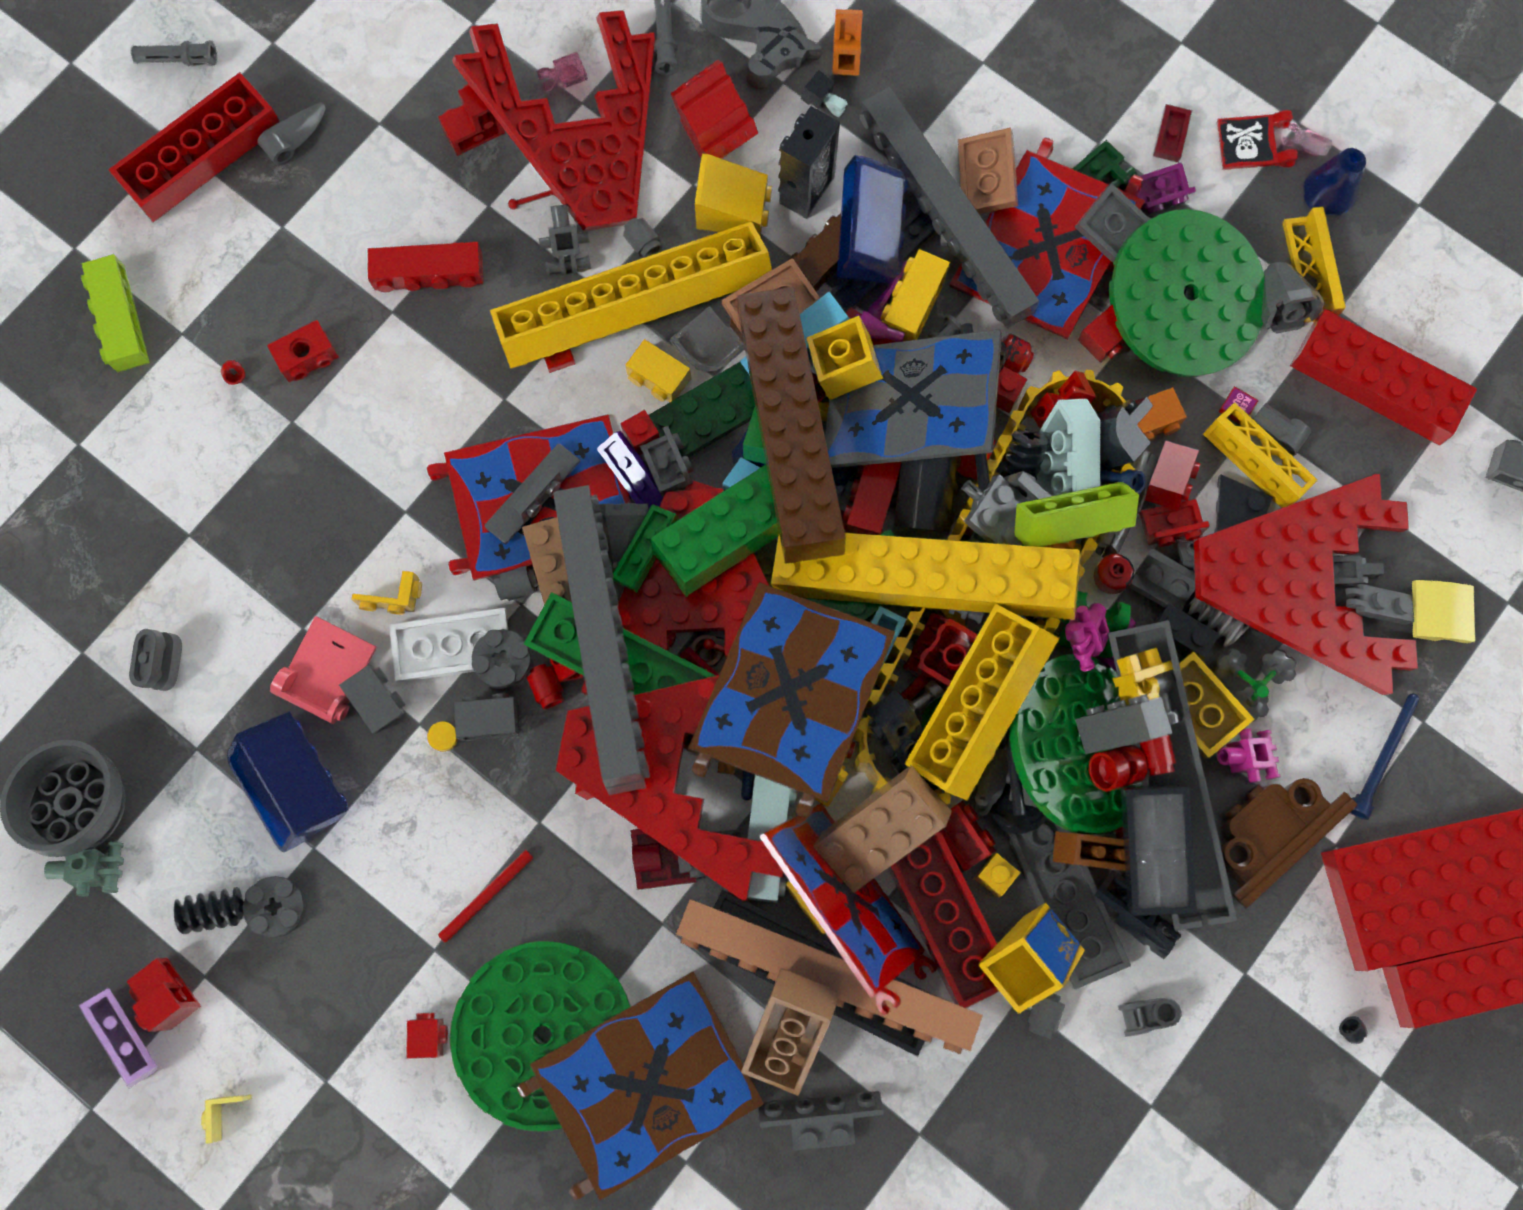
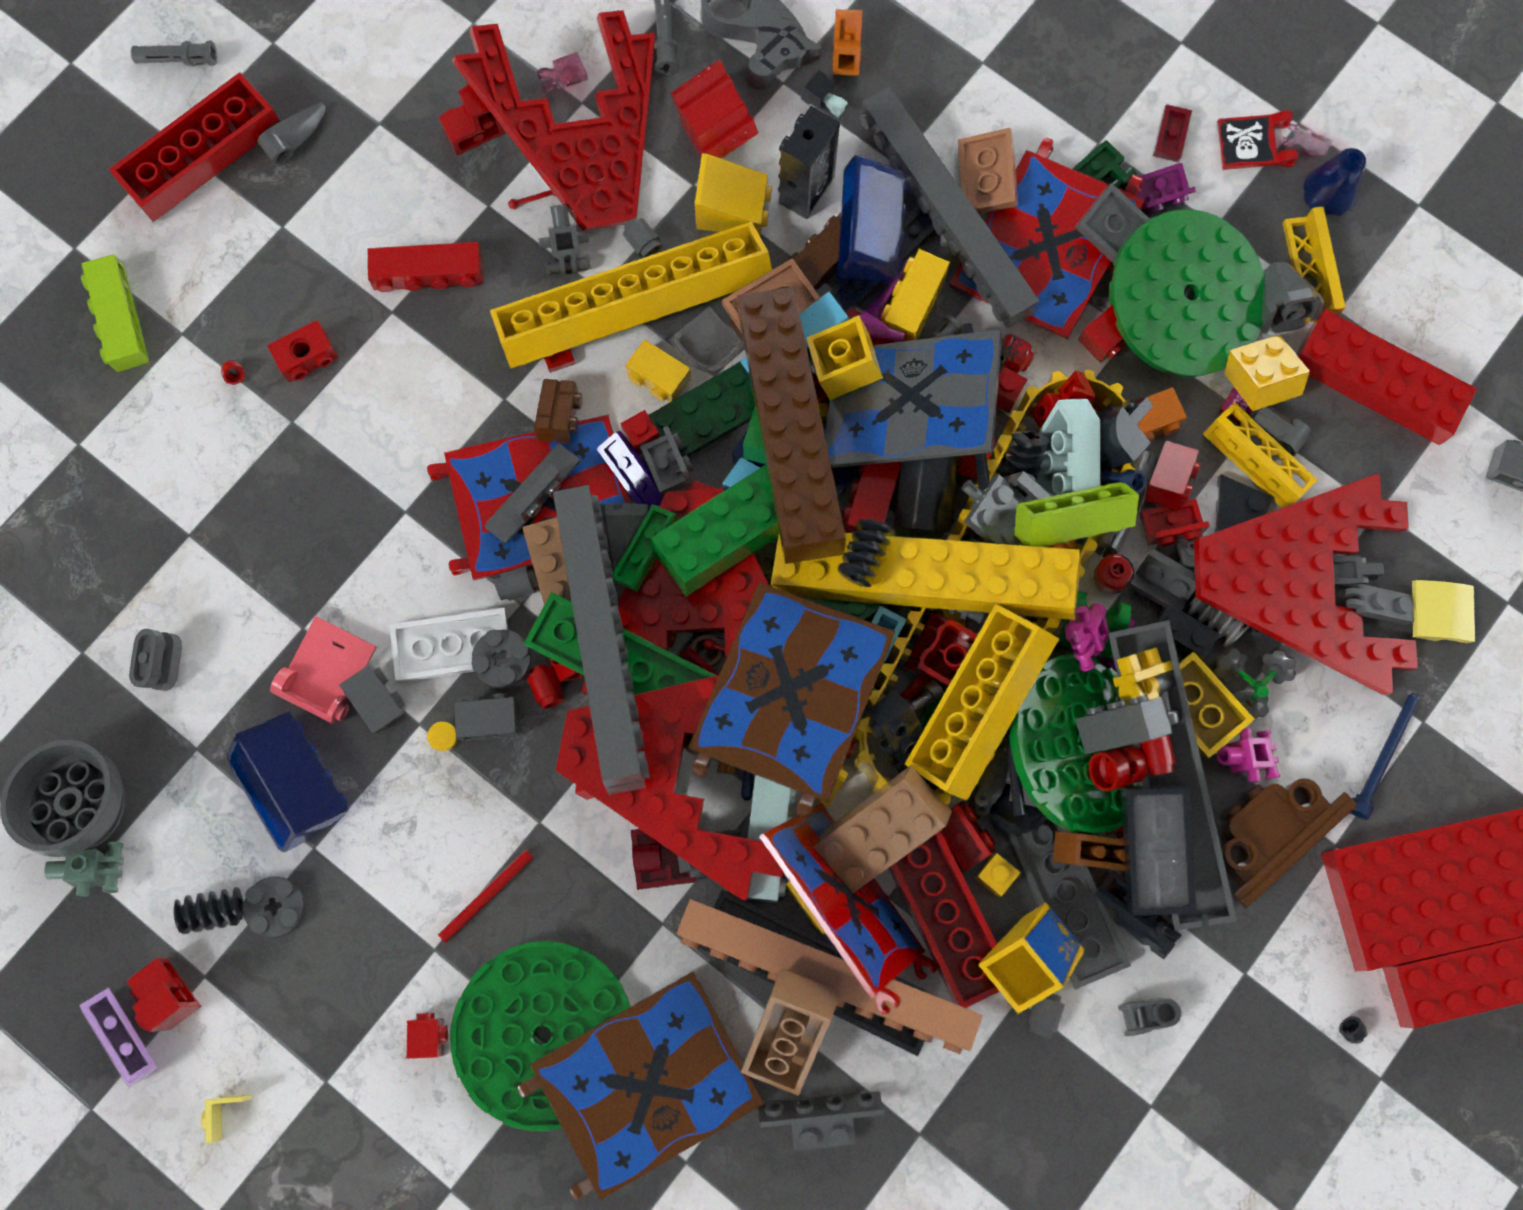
yellow bracket [351,571,422,615] -> none
none -> reddish brown brick [534,379,582,444]
none -> black piece [837,519,896,587]
none -> yellow brick [1224,334,1310,411]

